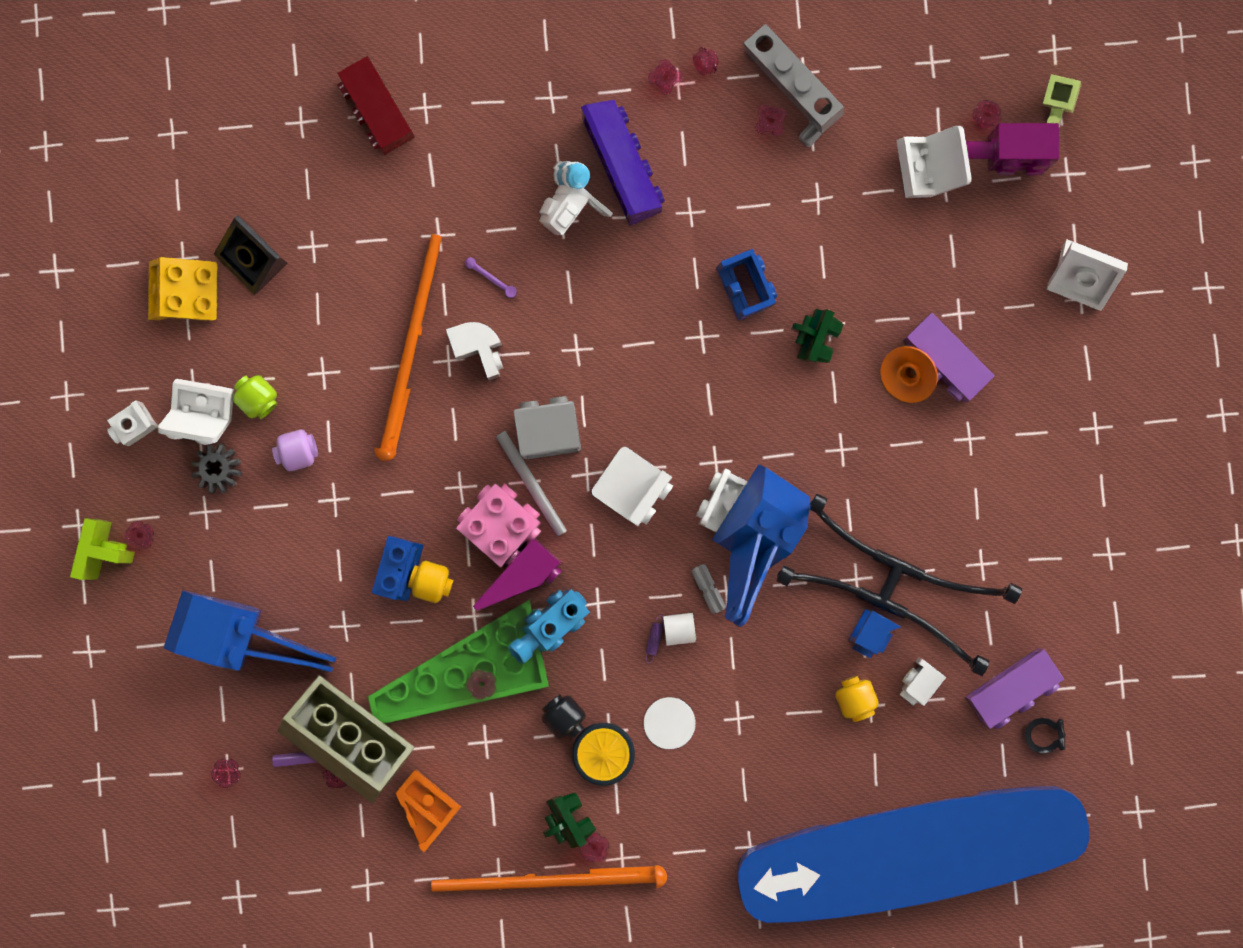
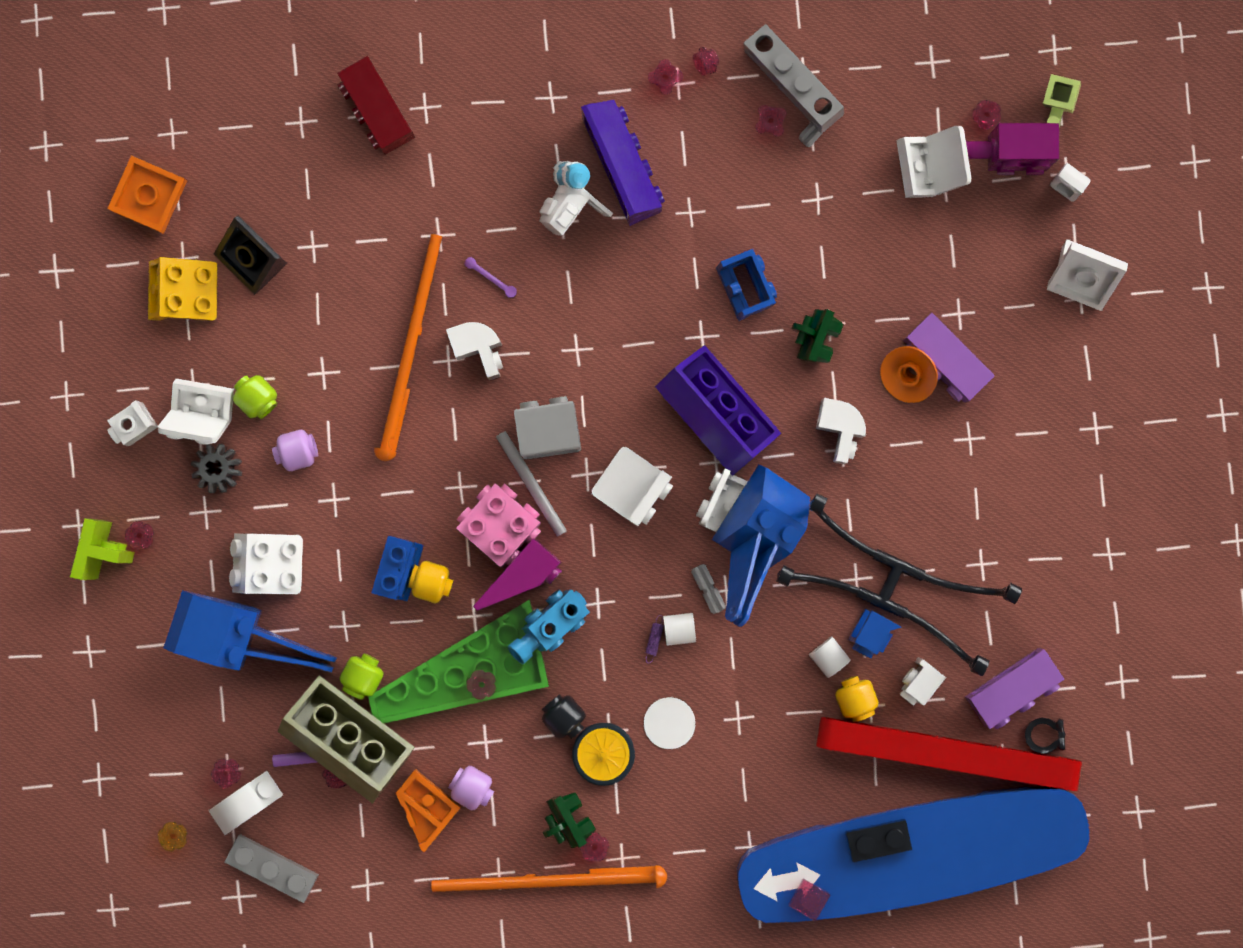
none -> orange plate [107,155,187,234]
none -> clear yellow plate [158,822,187,851]
none -> white brick [209,771,283,835]
none -> light grey plate [225,834,319,903]
none -> white bracket [229,533,303,594]
none -> lime head [339,653,384,700]
none -> lavender head [448,766,494,810]
none -> dark purple slope [655,345,782,476]
none -> clear pink plate [788,878,830,921]
none -> white brick [809,636,851,678]
none -> white brick [816,398,866,464]
none -> red beam [816,717,1082,791]
none -> black plate [846,819,912,862]
none -> white brick [1050,163,1091,202]

